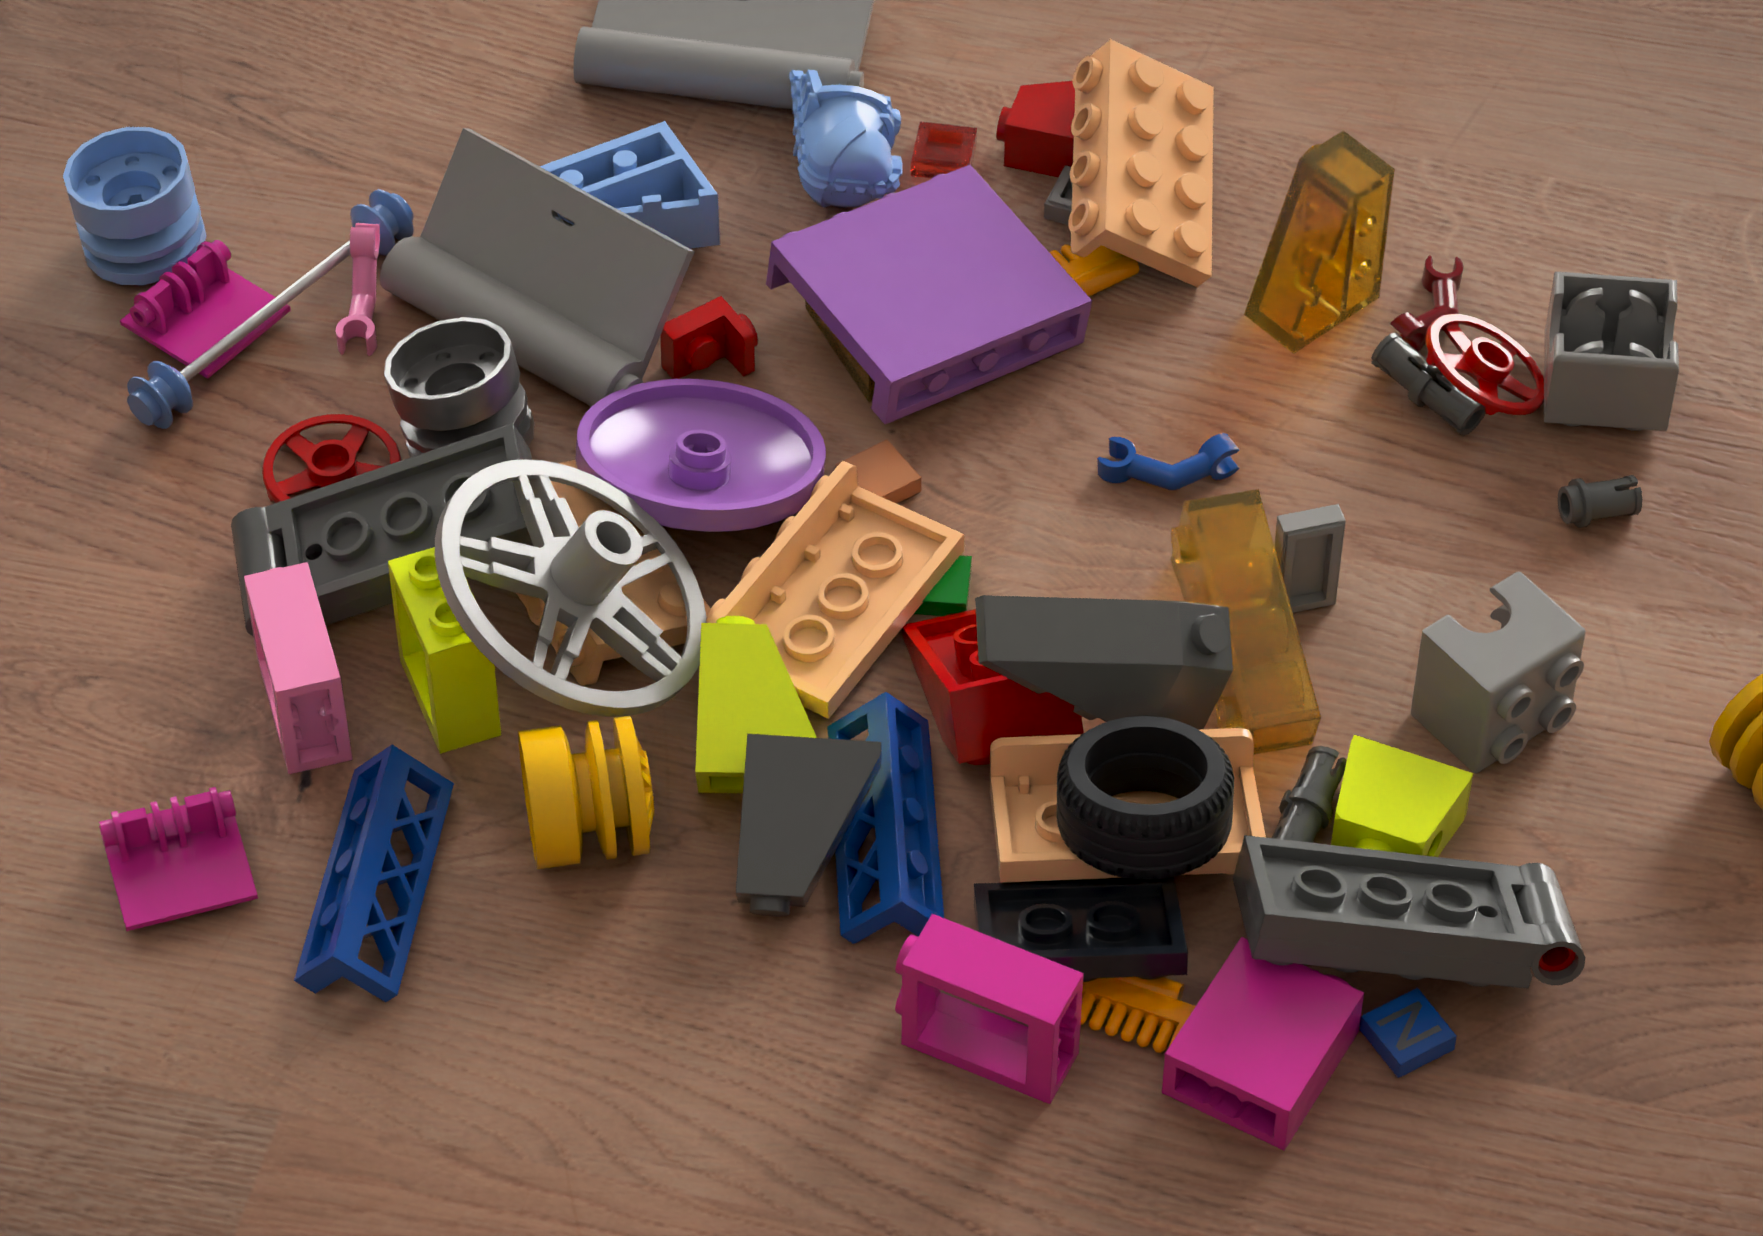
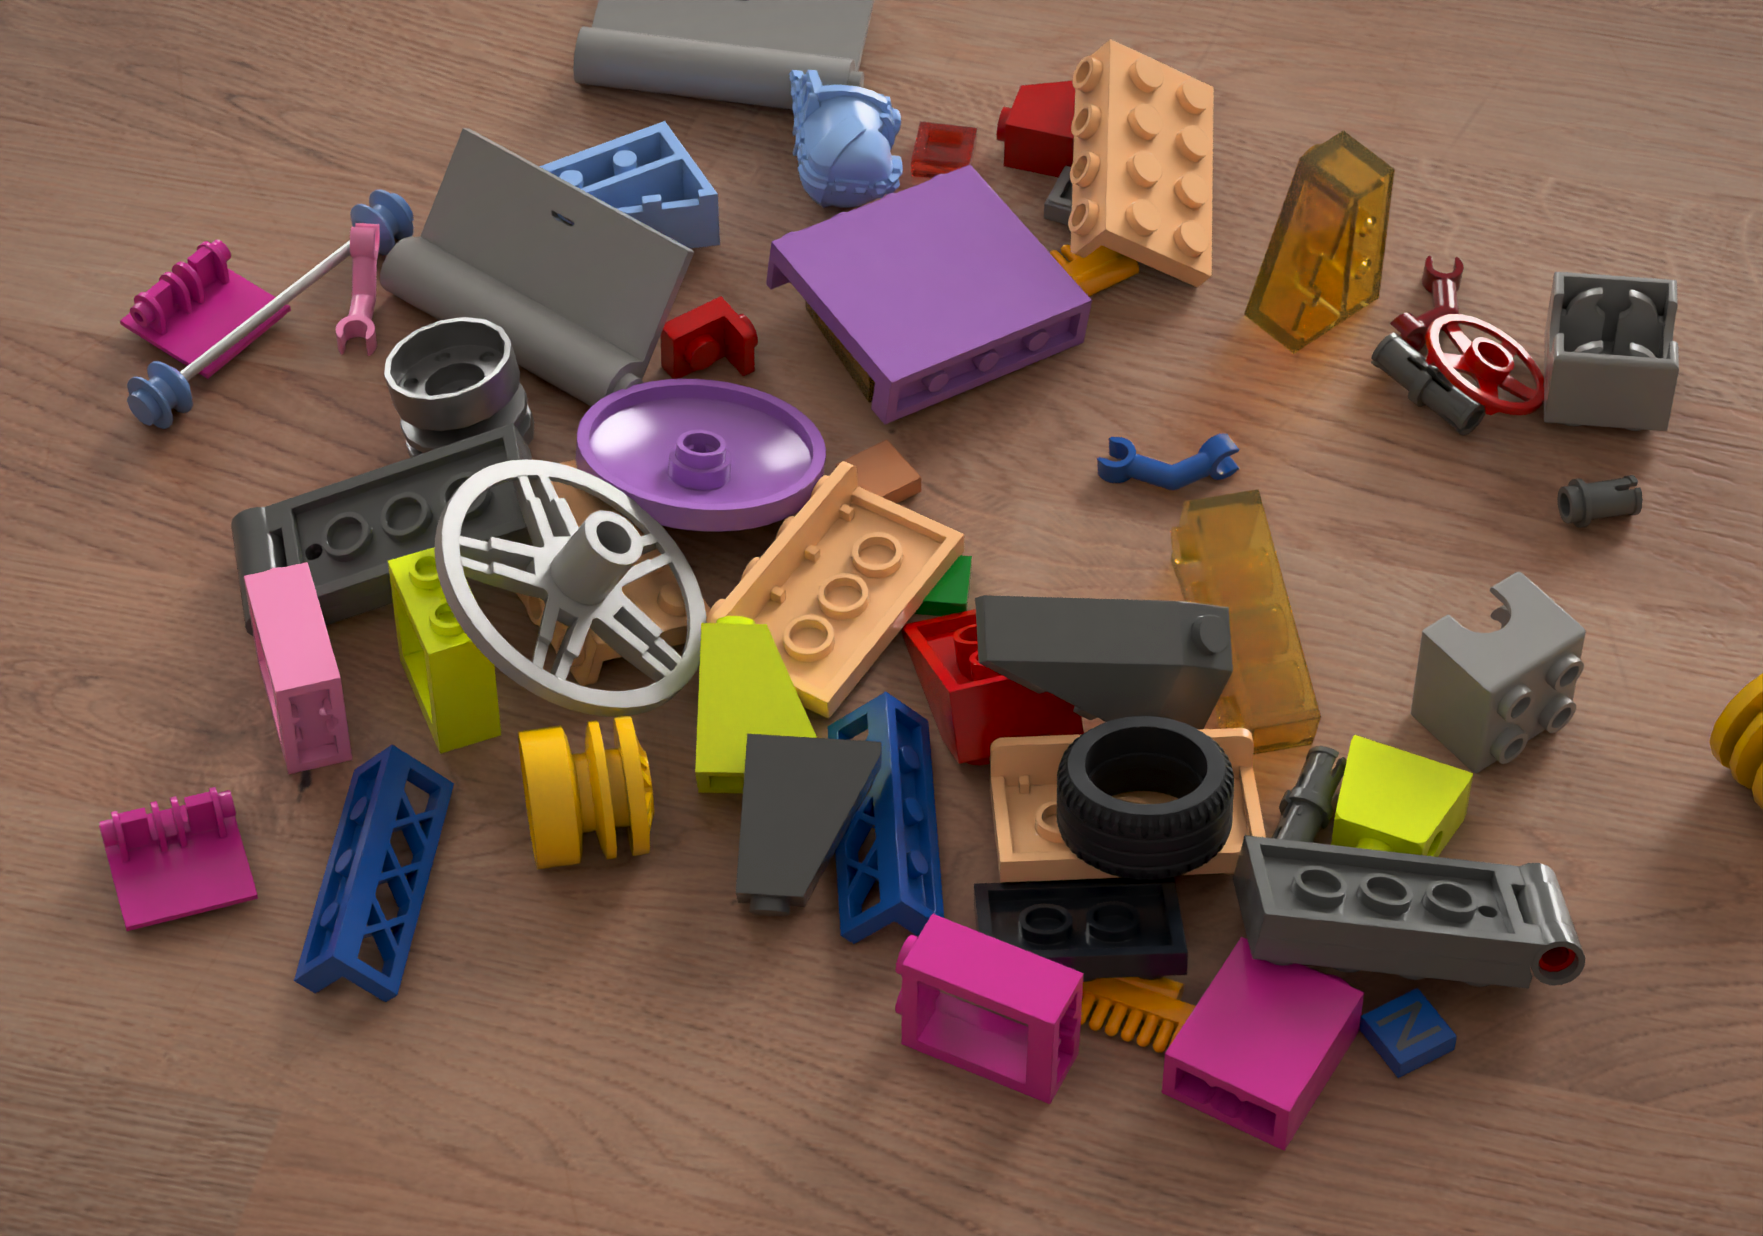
light blue wheel [63,127,207,285] -> none
red wheel [262,414,401,503] -> none
light grey tile [1269,504,1346,616] -> none

